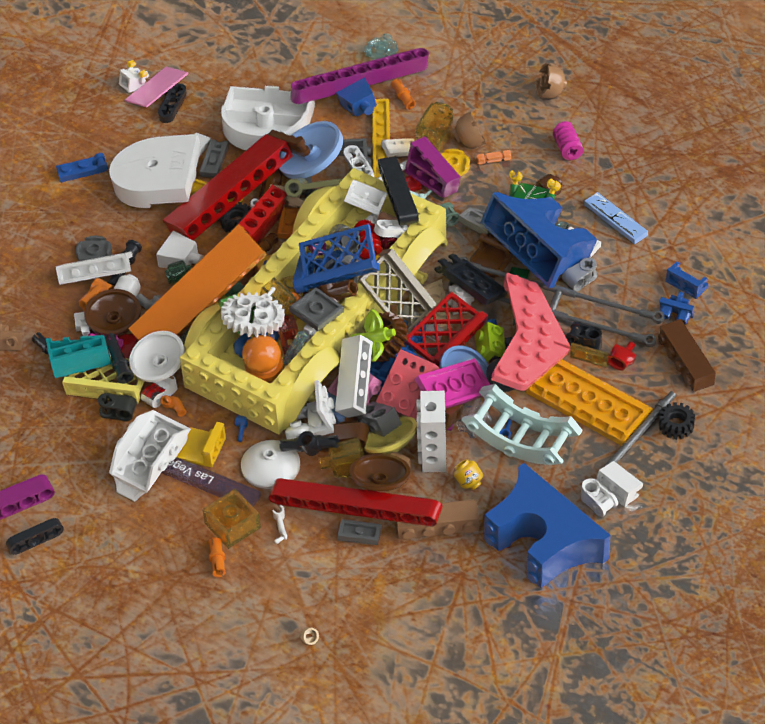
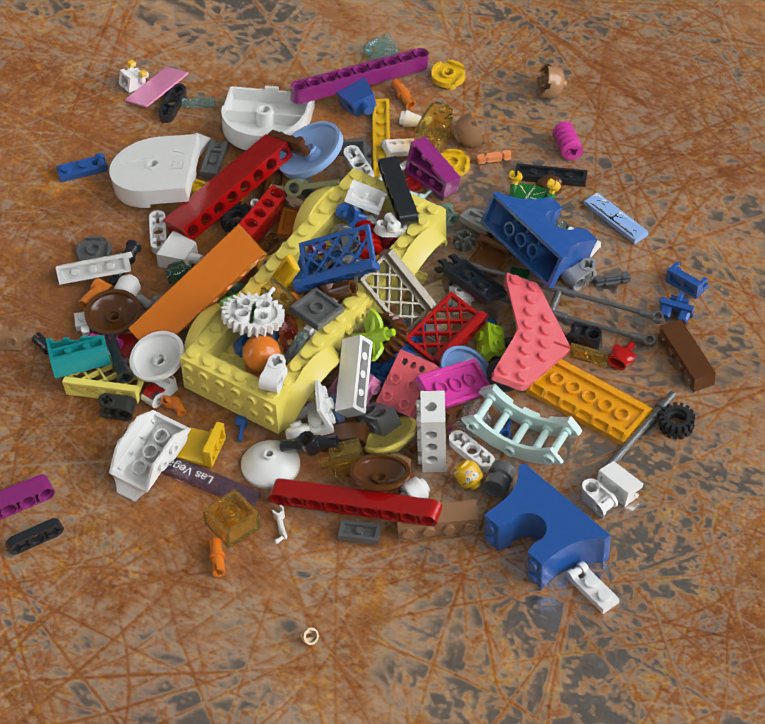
none -> white beam [149,210,167,254]
none -> clear light blue axle [181,97,215,108]
none -> white piece [258,354,287,393]
none -> yellow tile [270,254,300,294]
none -> blue hips [335,203,367,228]
none -> white arm [384,212,401,233]
none -> white cone [399,110,425,128]
none -> white head [399,477,430,498]
none -> yellow plate [431,60,465,90]
none -> white beam [449,430,495,473]
none -> dark grey gear [453,229,476,252]
none -> dark grey wheel [482,460,516,498]
none -> black tile [514,163,588,187]
none -> white plate [565,561,619,614]
none -> black axle [594,271,631,287]

